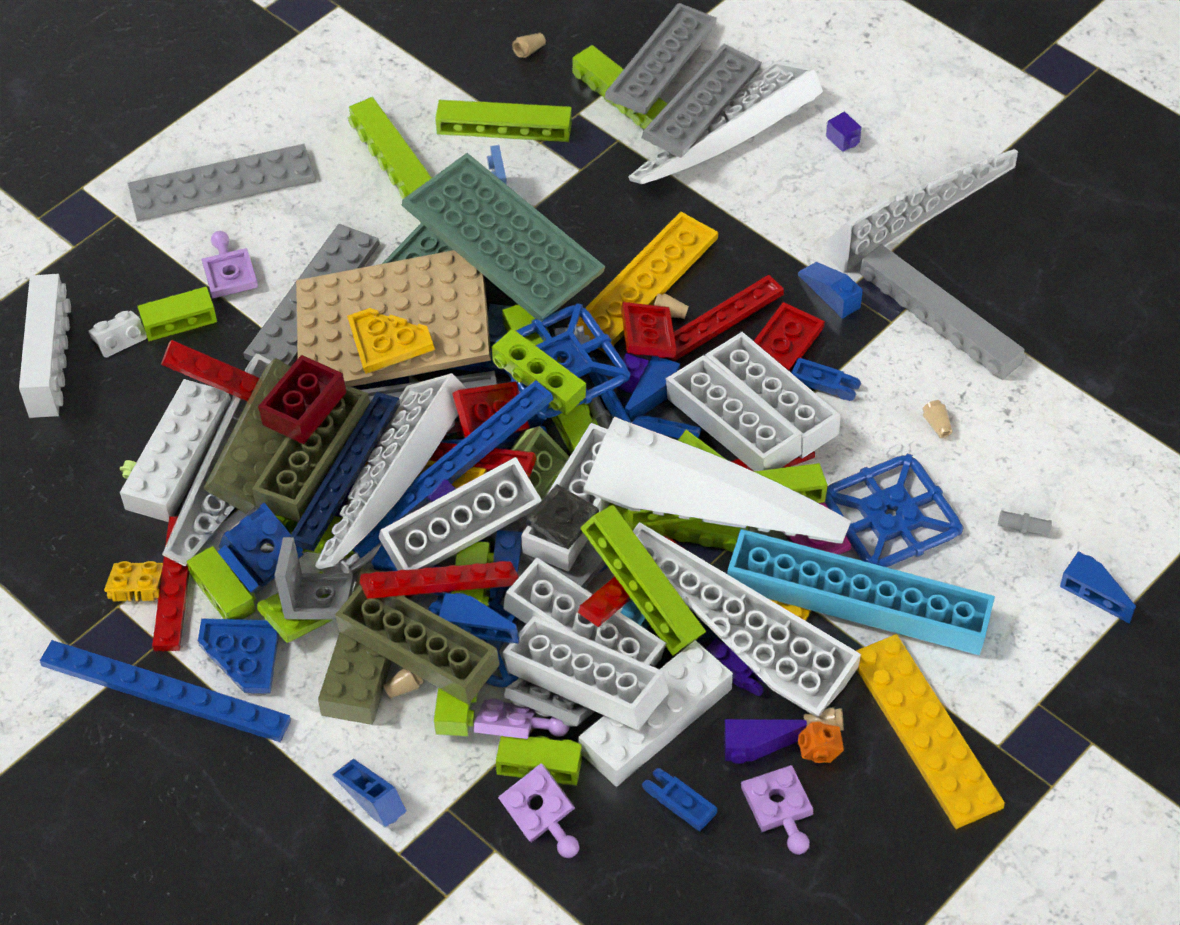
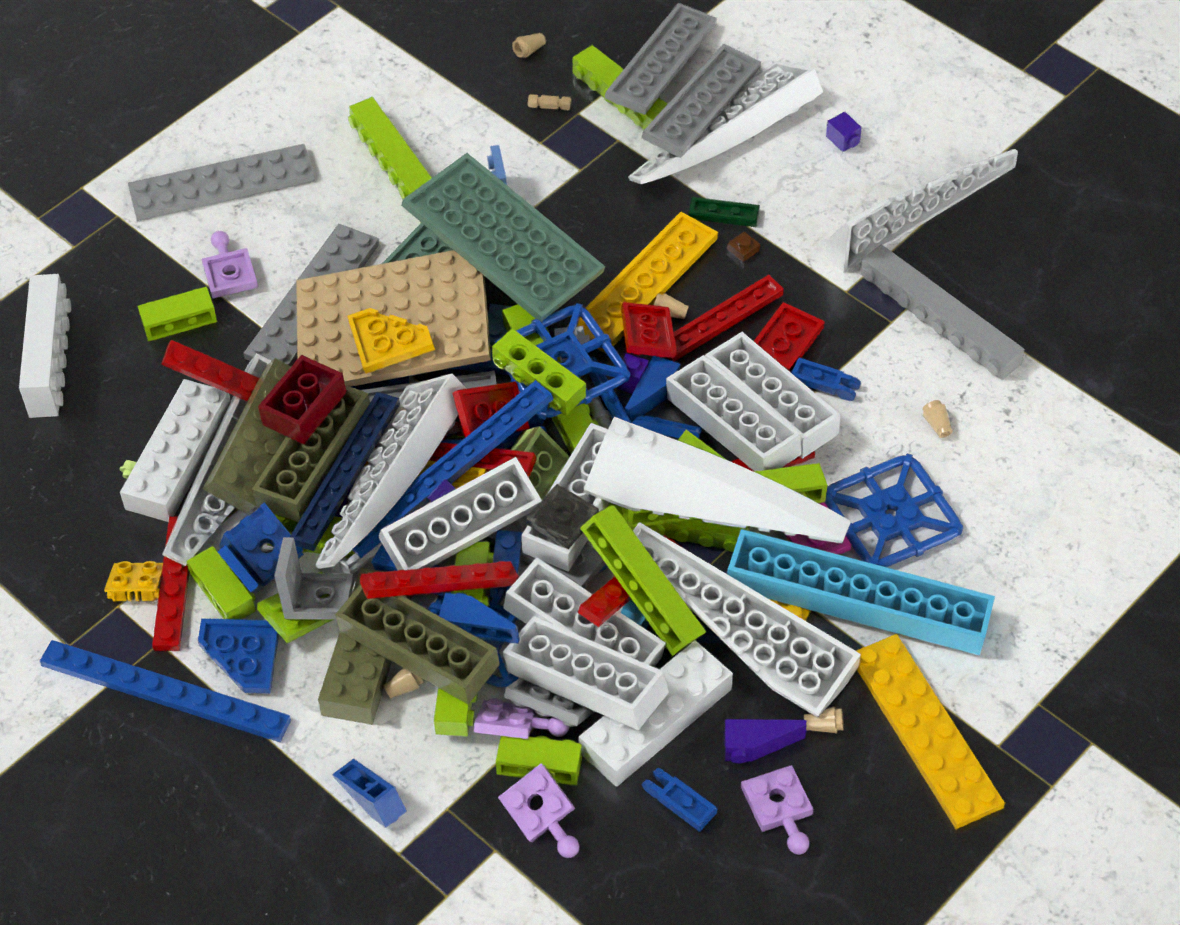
white bracket [88,311,147,358] -> none
lime brick [435,99,572,142] -> none
dark purple hinge [706,638,767,697] -> none
blue slope [798,262,863,318] -> none
orange brick [798,722,844,763] -> none
light grey pin [998,510,1052,536] -> none
blue slope [1060,551,1136,623] -> none
none -> tan axle [528,94,571,110]
none -> dark green tile [688,197,760,227]
none -> reddish brown plate [727,232,760,262]

